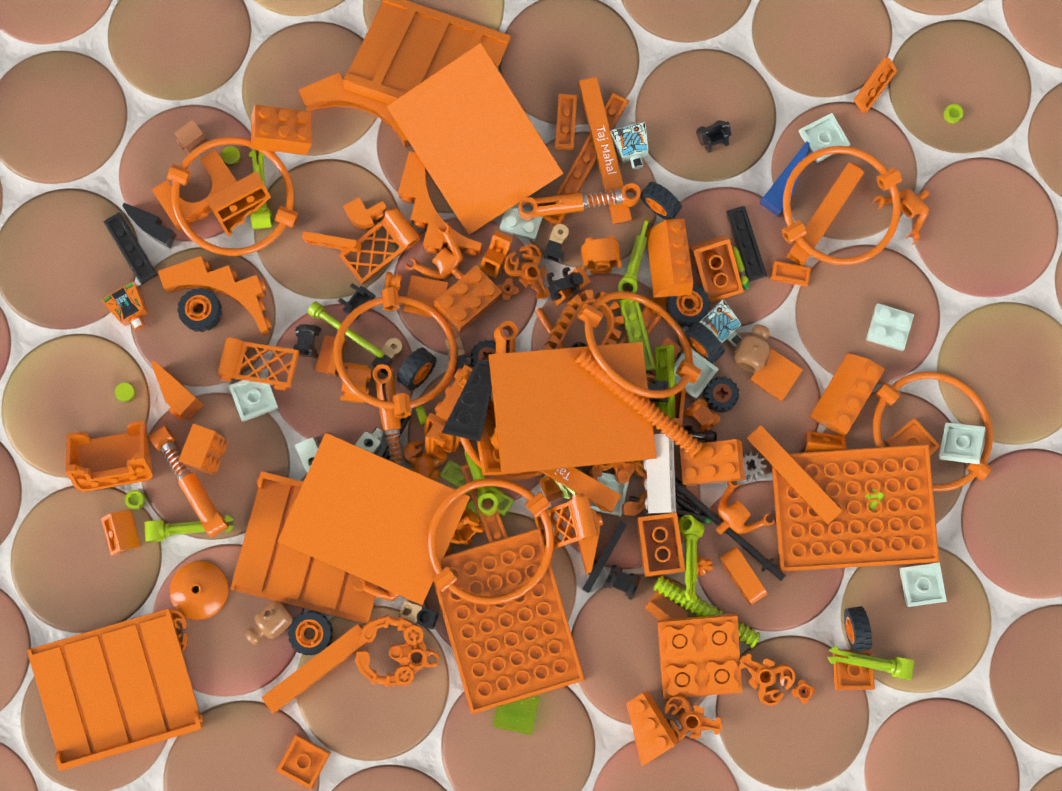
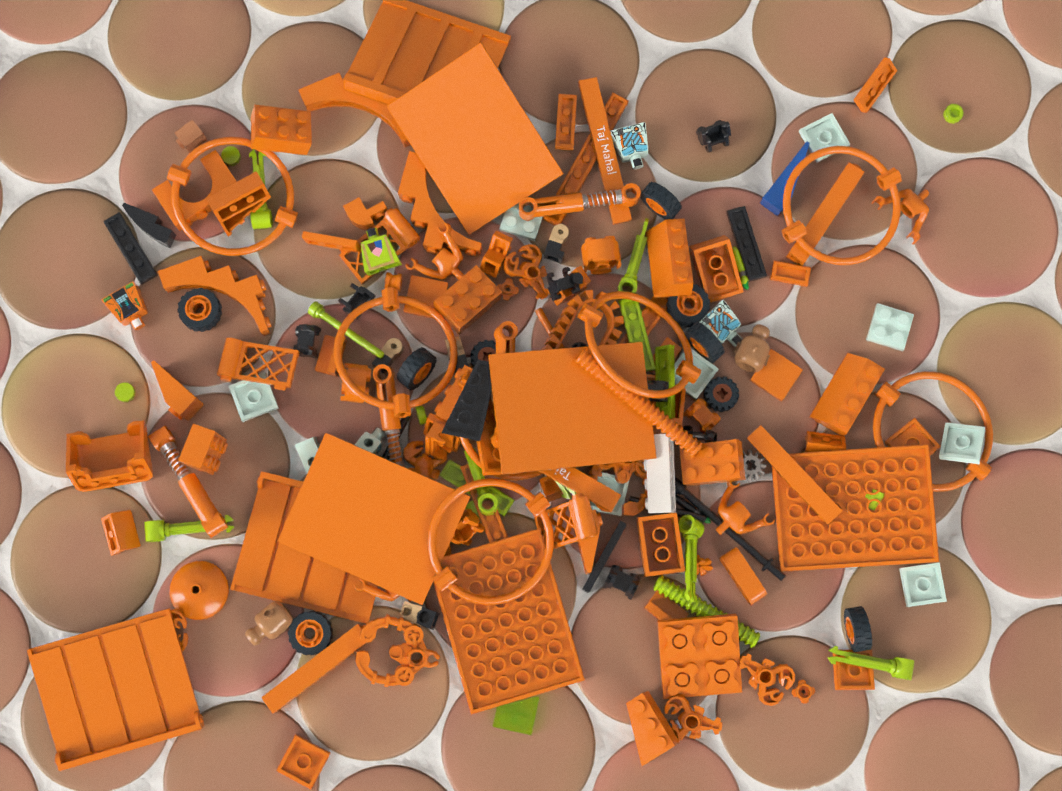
lime tile [125,490,146,510] -> none
none -> lime torso [361,228,402,276]

